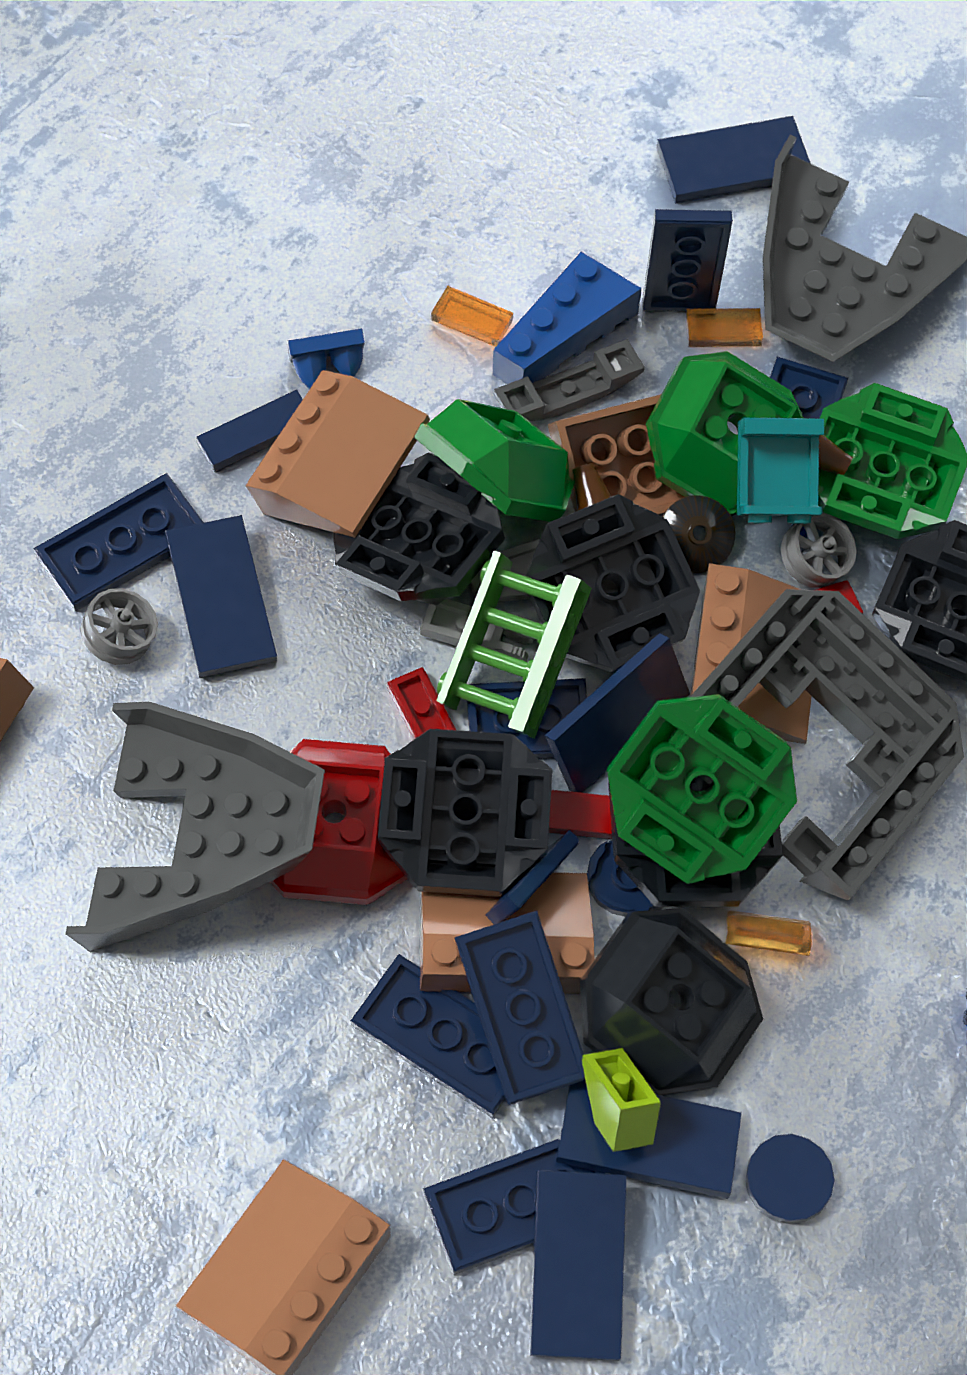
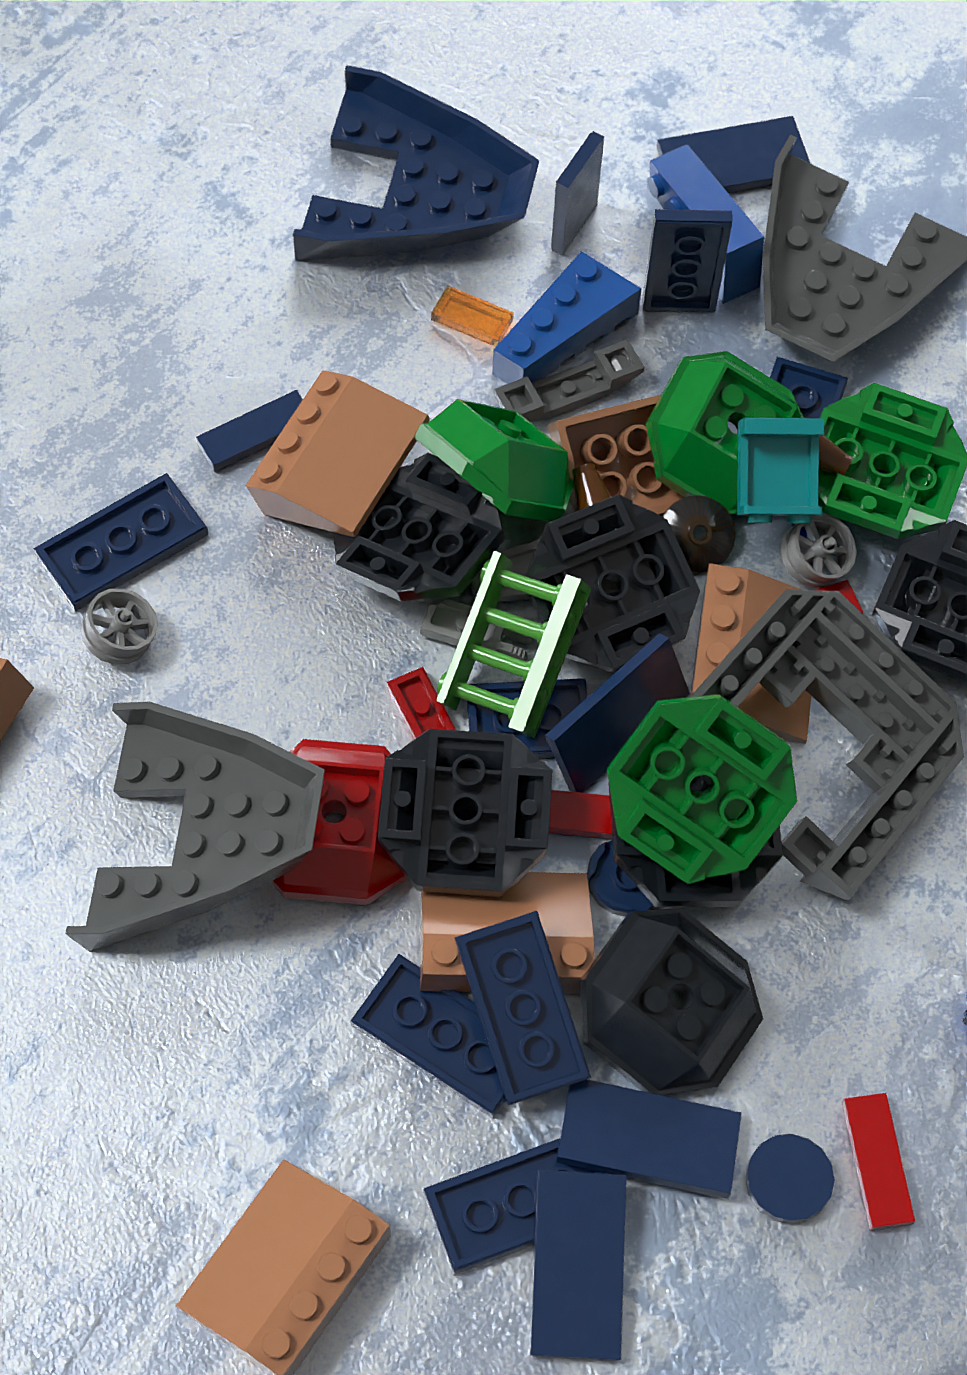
dark blue tile [165,515,277,678] -> none
blue tile [287,328,365,389] -> none
dark blue tile [485,830,580,924] -> none
lime slope [582,1048,661,1152] -> none
clear orange tile [686,308,763,347] -> none
clear orange tile [725,910,812,956] -> none
none -> dark blue piece [293,65,540,261]
none -> dark blue tile [551,131,604,256]
none -> blue wedge [647,144,764,304]
none -> red tile [842,1093,915,1231]

